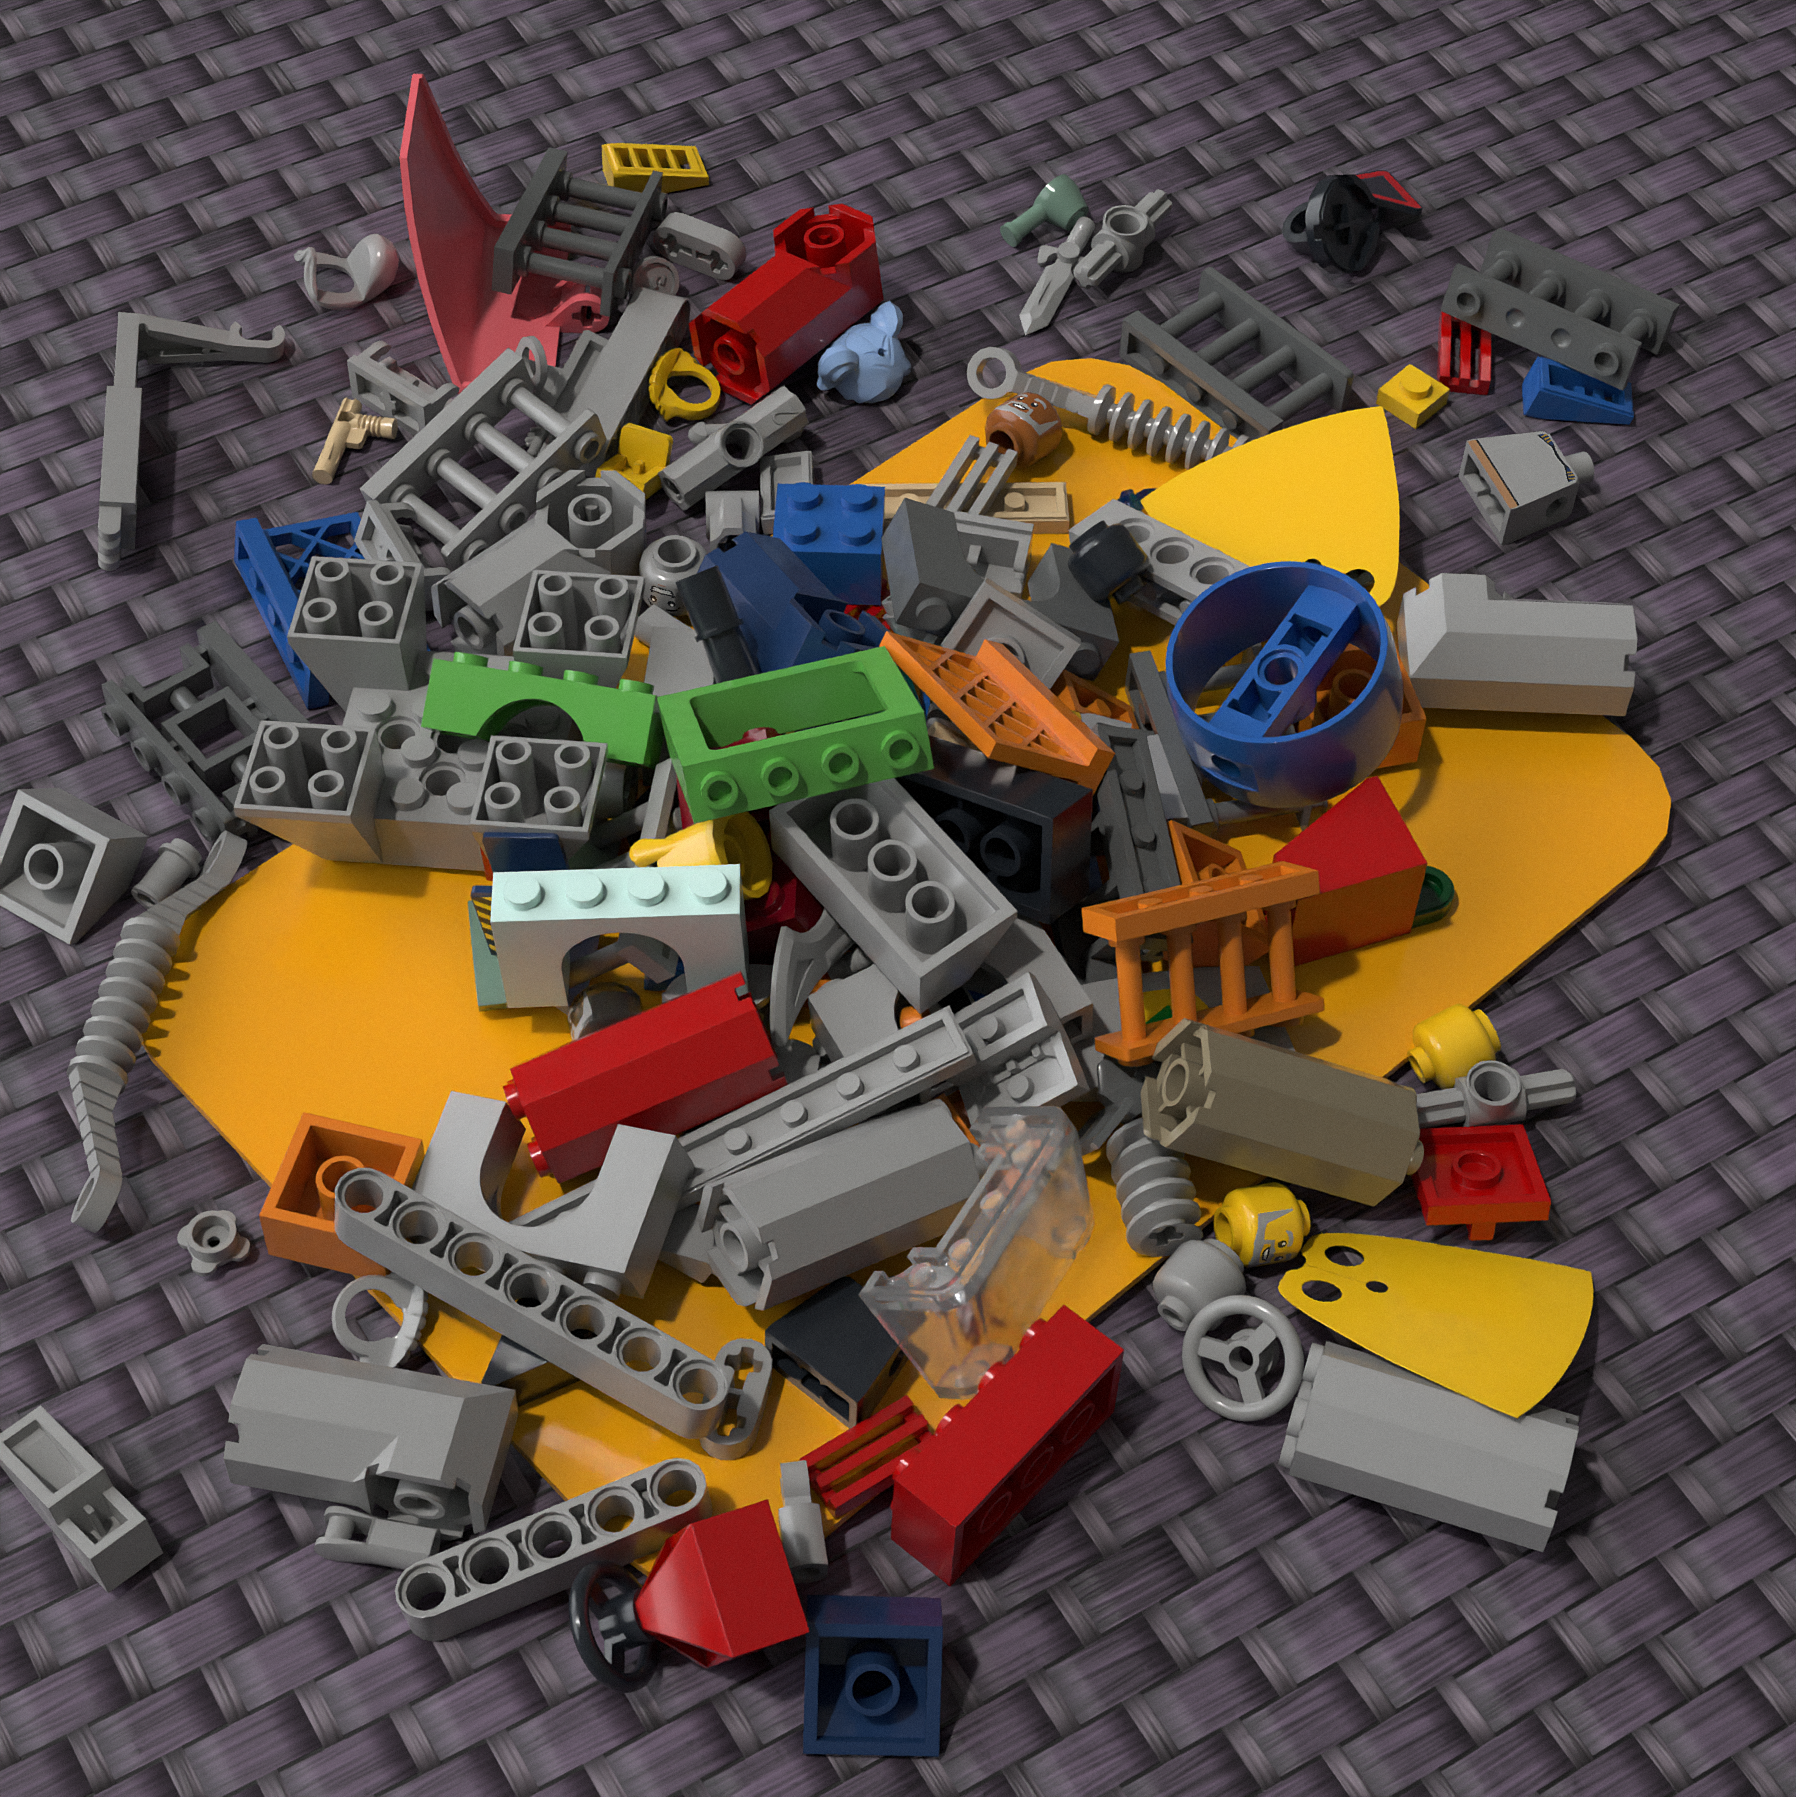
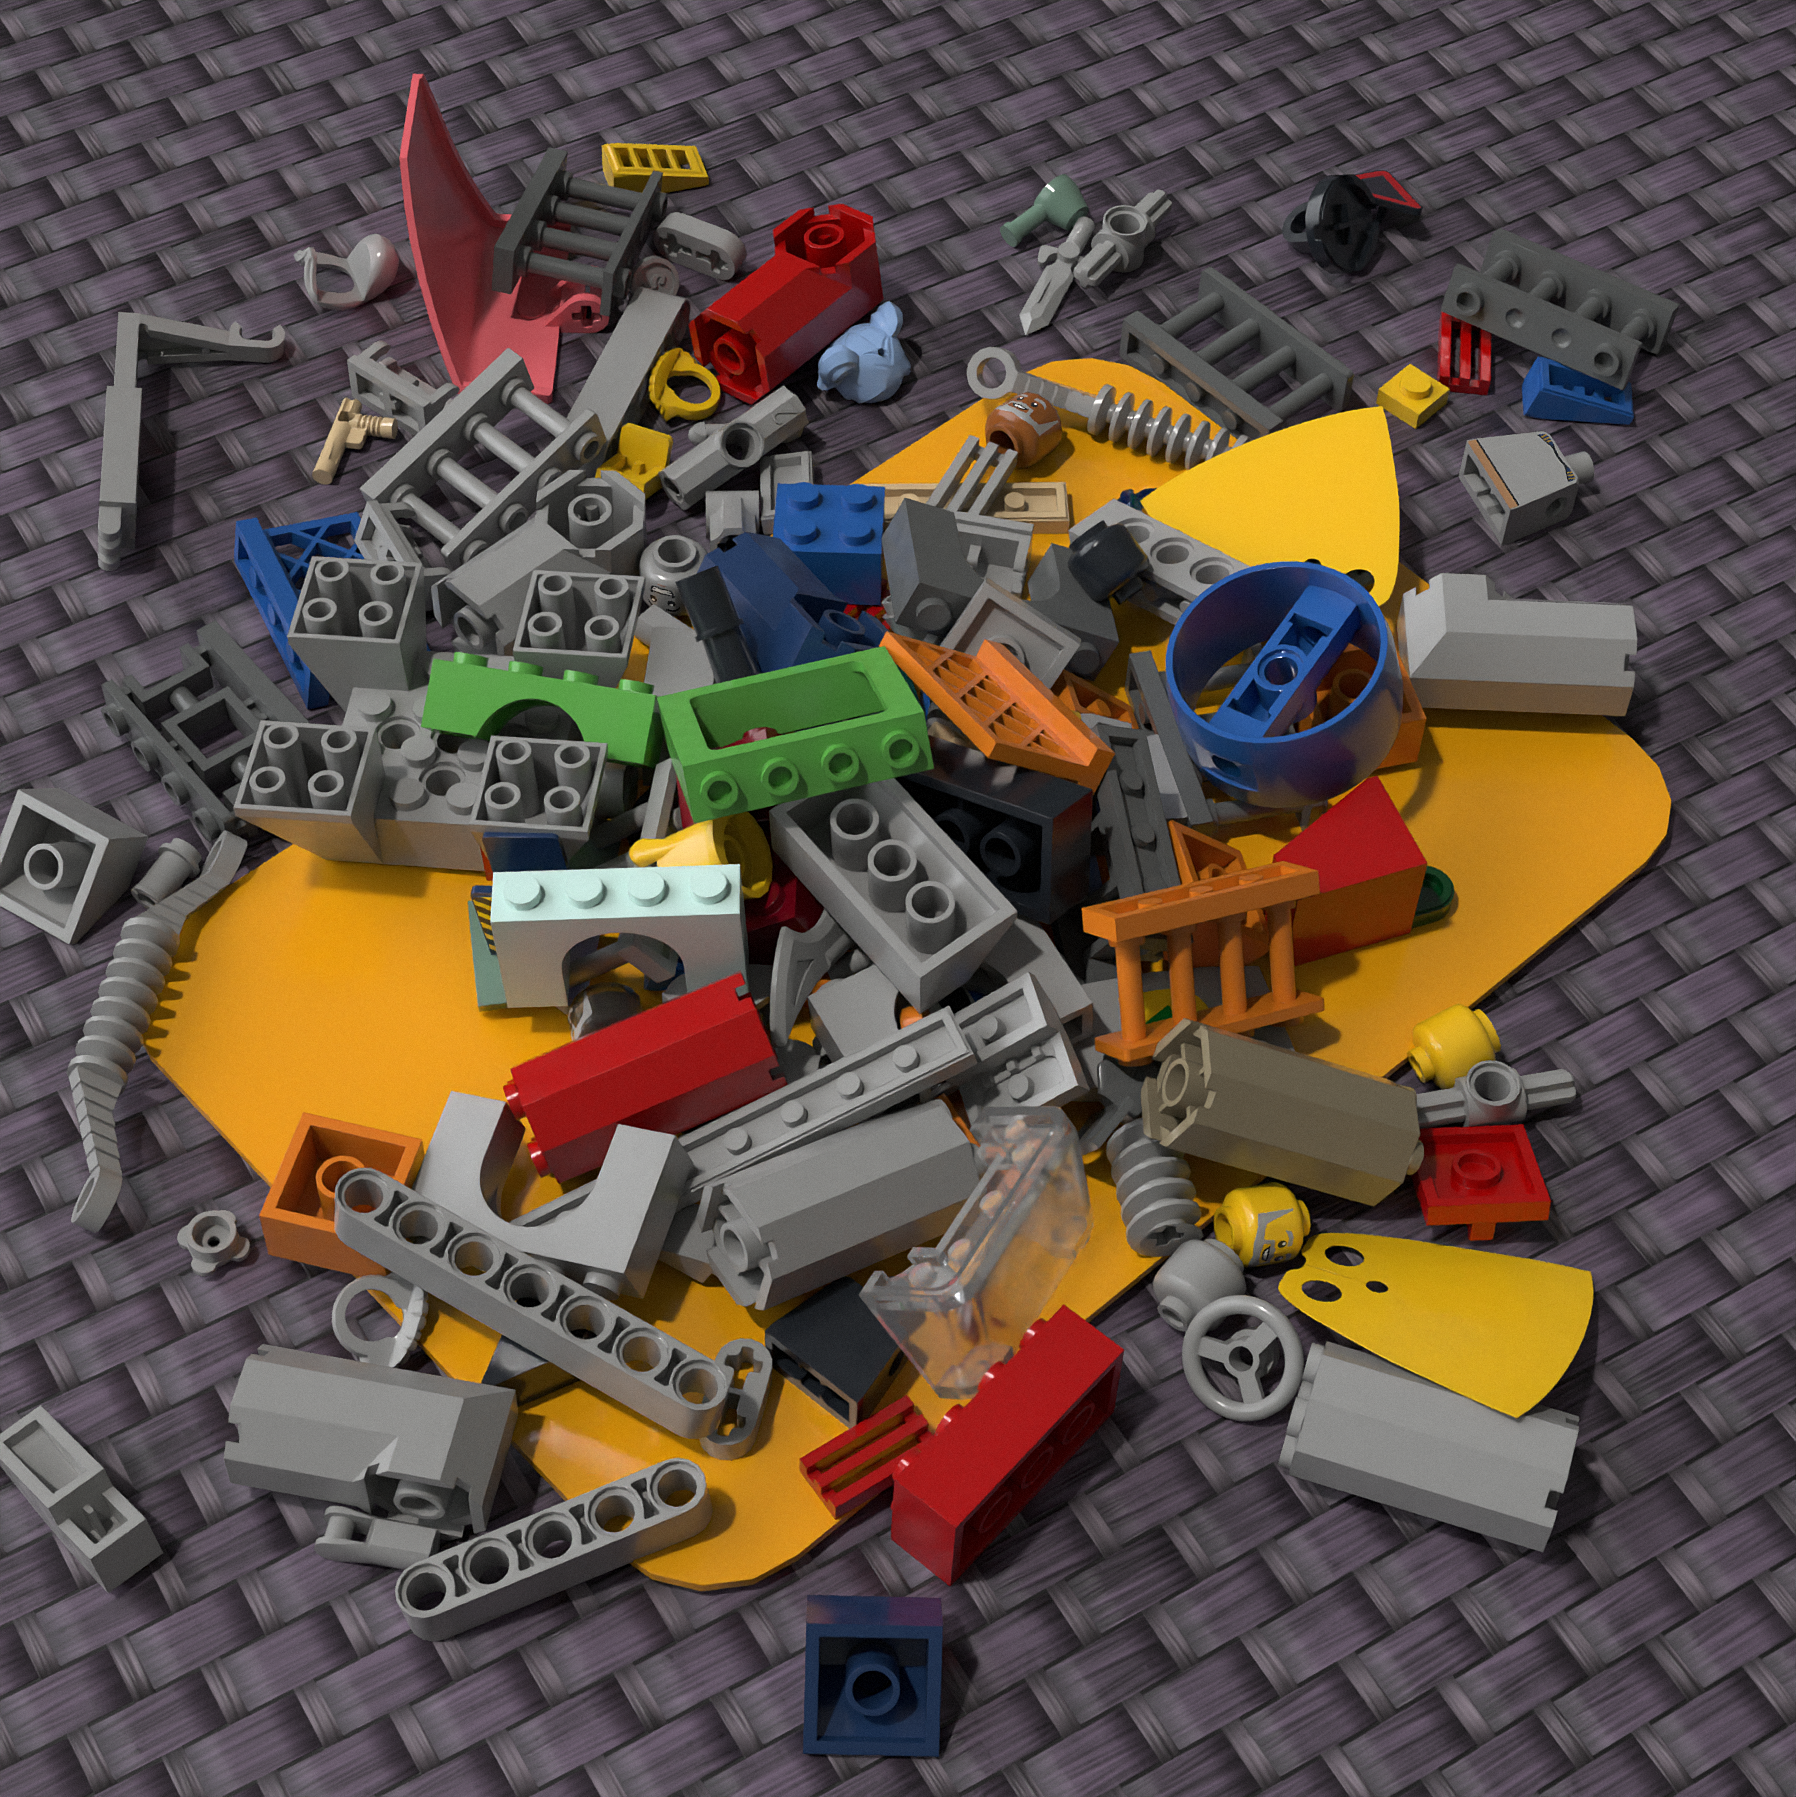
light grey piece [515,330,609,457] -> none
red piece [569,1499,810,1693] -> none
light grey bar [778,1460,828,1583] -> none

